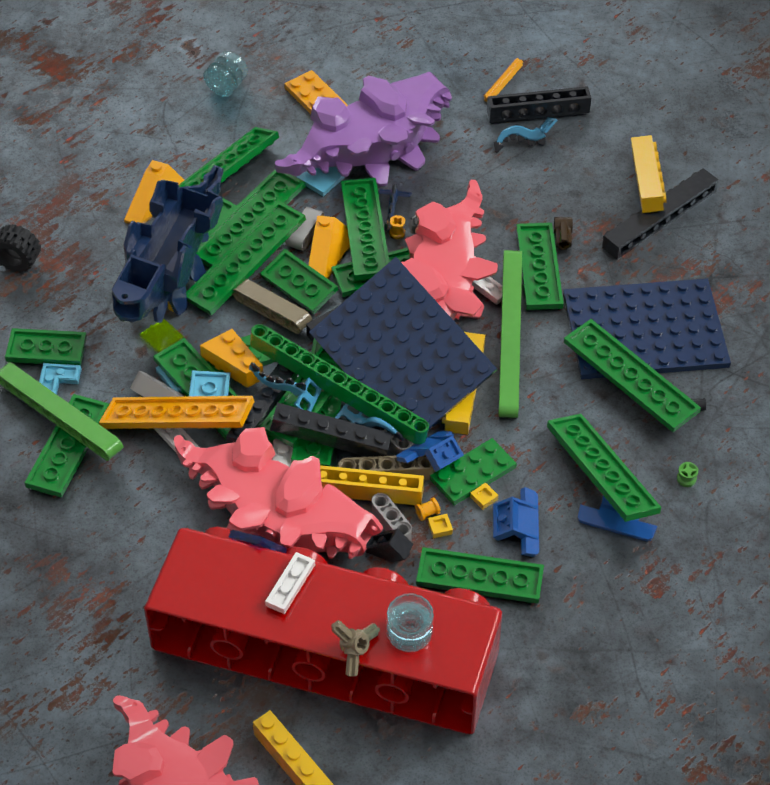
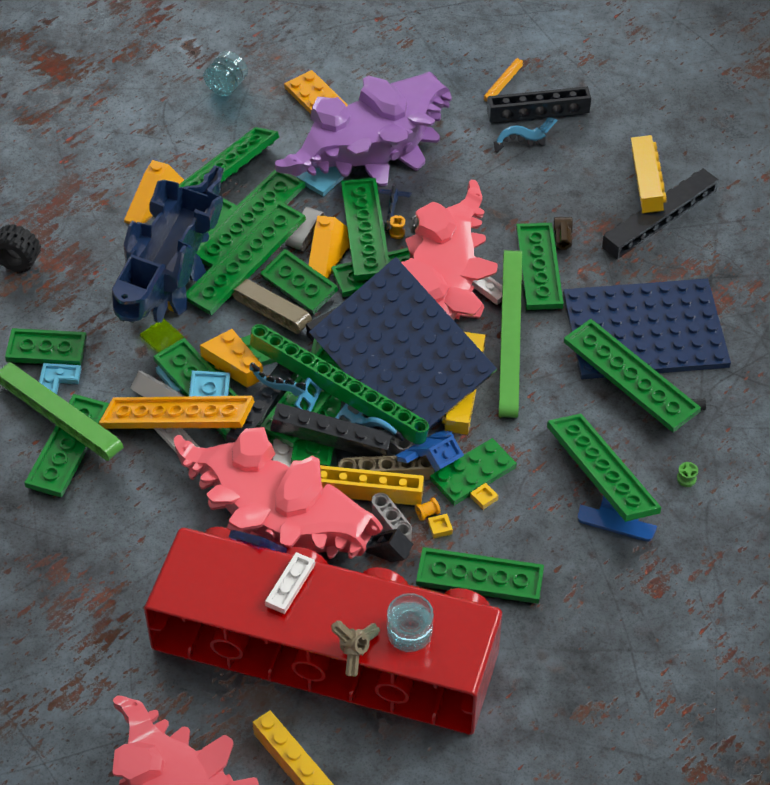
blue plate [493,487,539,557] -> none

